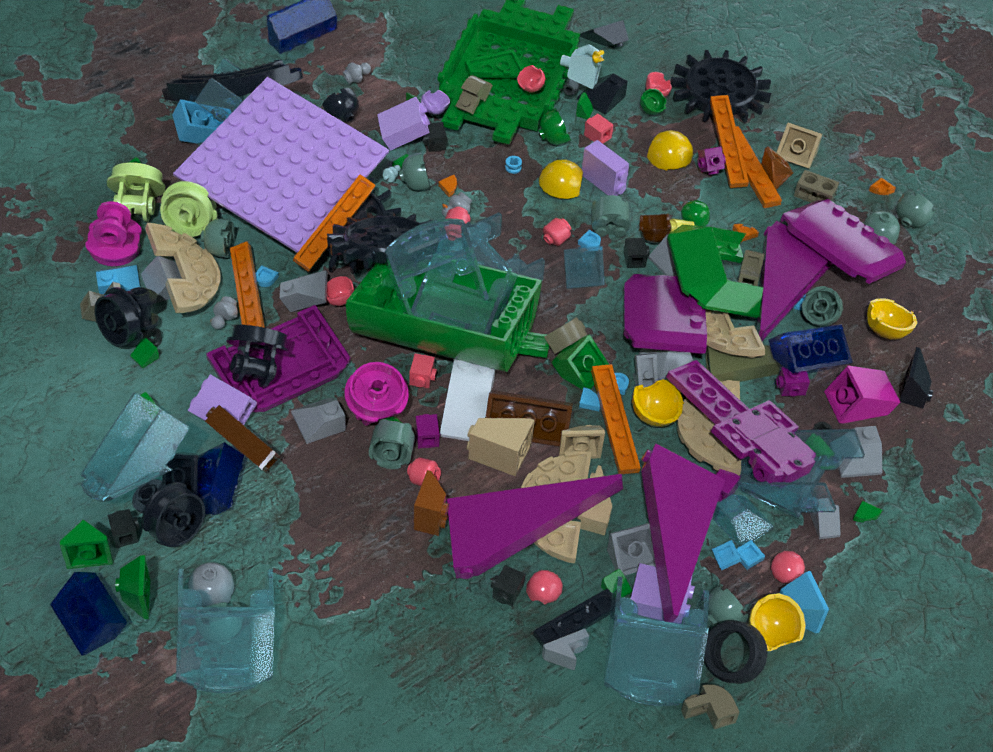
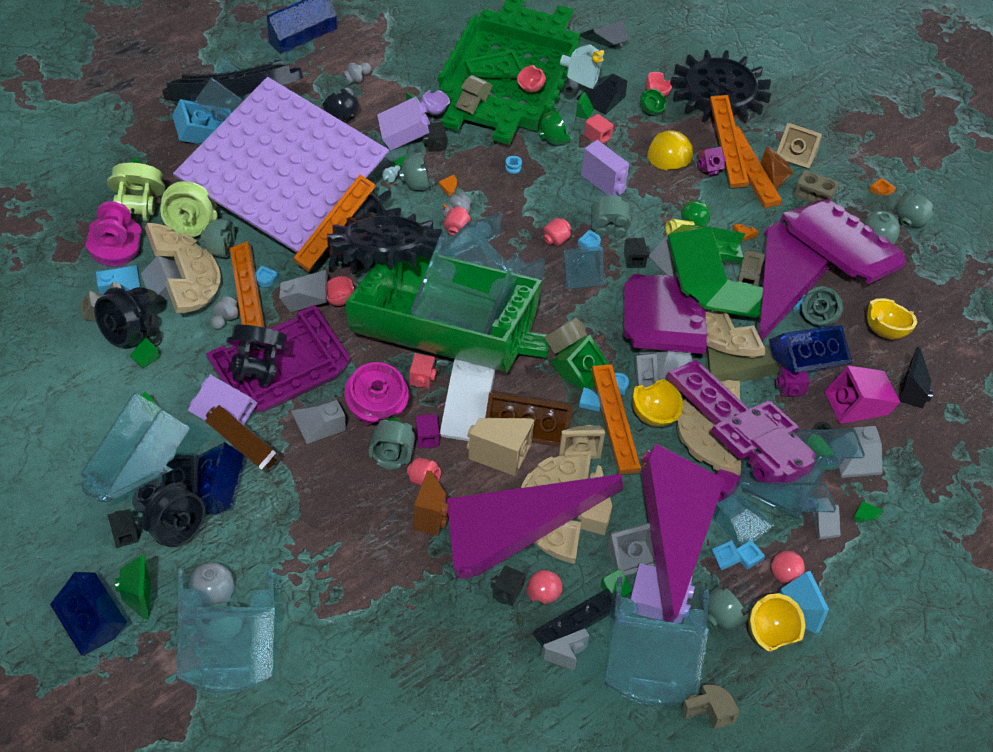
green slope [60,520,113,569] -> none
clear light blue windscreen [385,218,489,316] -> none
yellow cylinder [539,159,583,199] -> none
reddish brown helmet [639,214,671,244] -> none
black tyre [703,620,768,684] -> none

